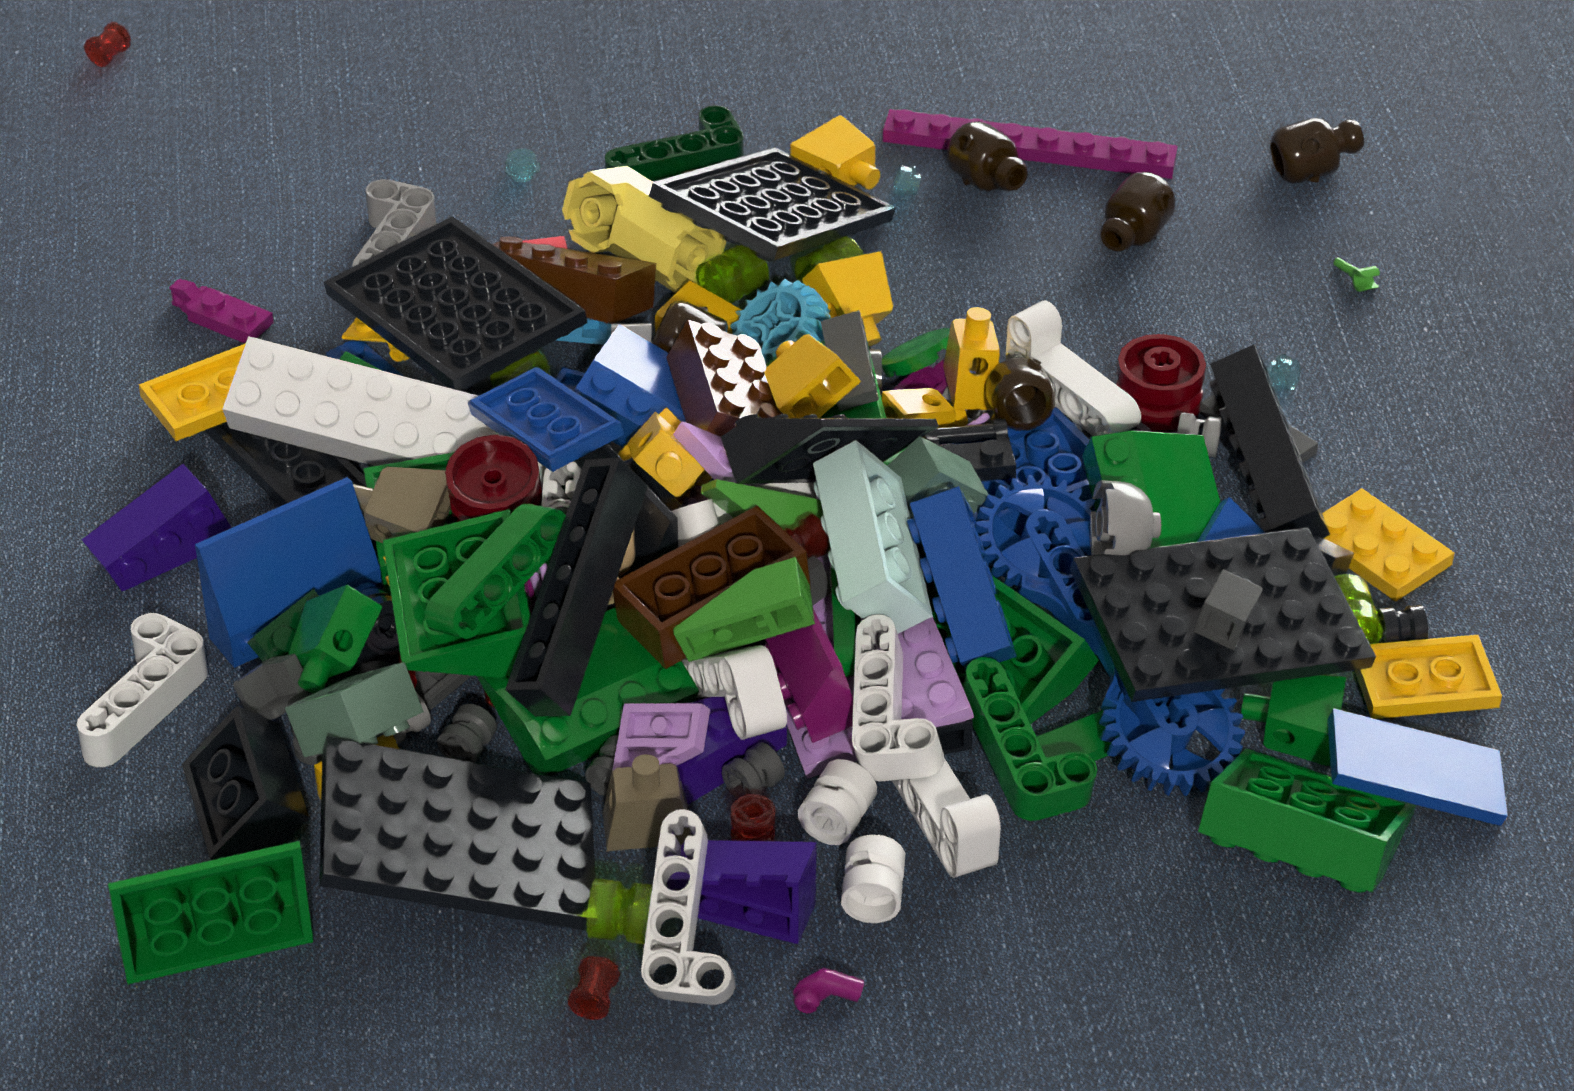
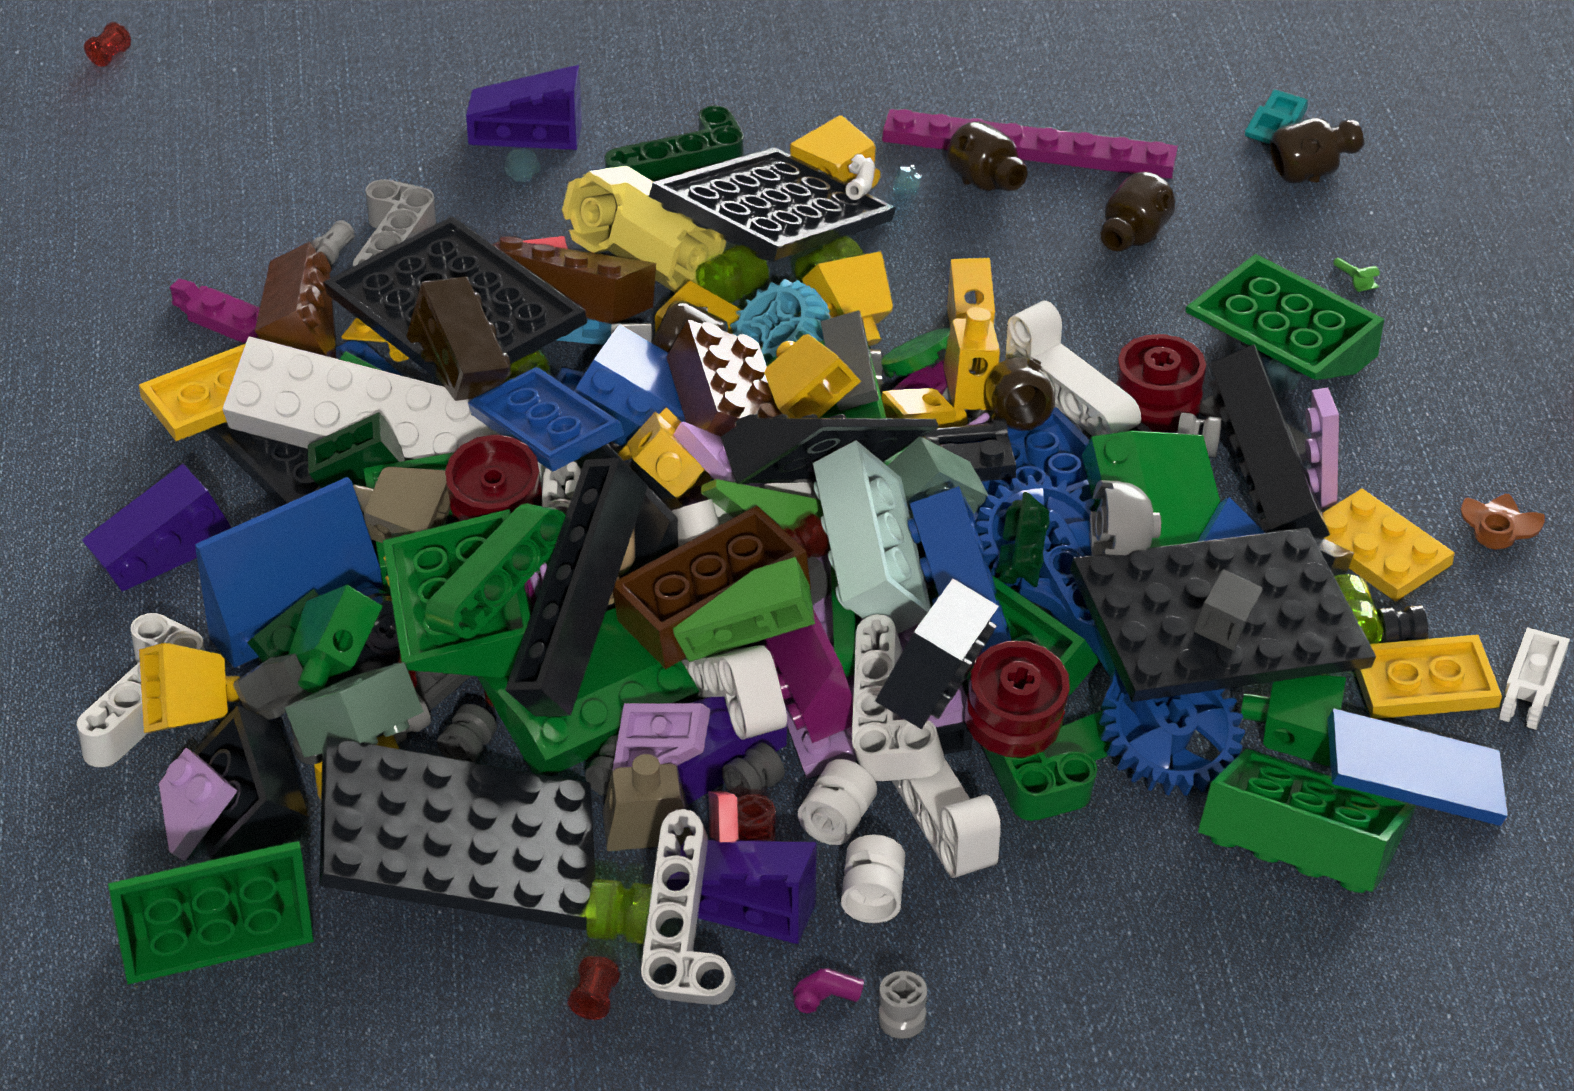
none -> yellow torso [139,643,240,733]
none -> lavender wing [159,748,238,862]
none -> reddish brown wedge [255,241,337,359]
none -> dark green brick [307,412,405,488]
none -> light grey pin [311,220,355,265]
none -> dark brown wedge [406,277,511,401]
none -> dark purple wedge [466,65,582,150]
none -> coral tile [708,791,738,842]
none -> white arm [846,154,875,200]
none -> black brick [875,579,999,730]
none -> light grey wheel [878,971,928,1039]
none -> yellow torso [947,258,995,327]
none -> dark red wheel [965,641,1070,757]
none -> dark green hinge [996,491,1050,587]
none -> green slope [1186,254,1384,380]
none -> teal slope [1245,89,1308,144]
none -> lavender plate [1305,387,1339,509]
none -> dark orange plate [1461,493,1545,549]
none -> white hinge [1500,627,1570,730]

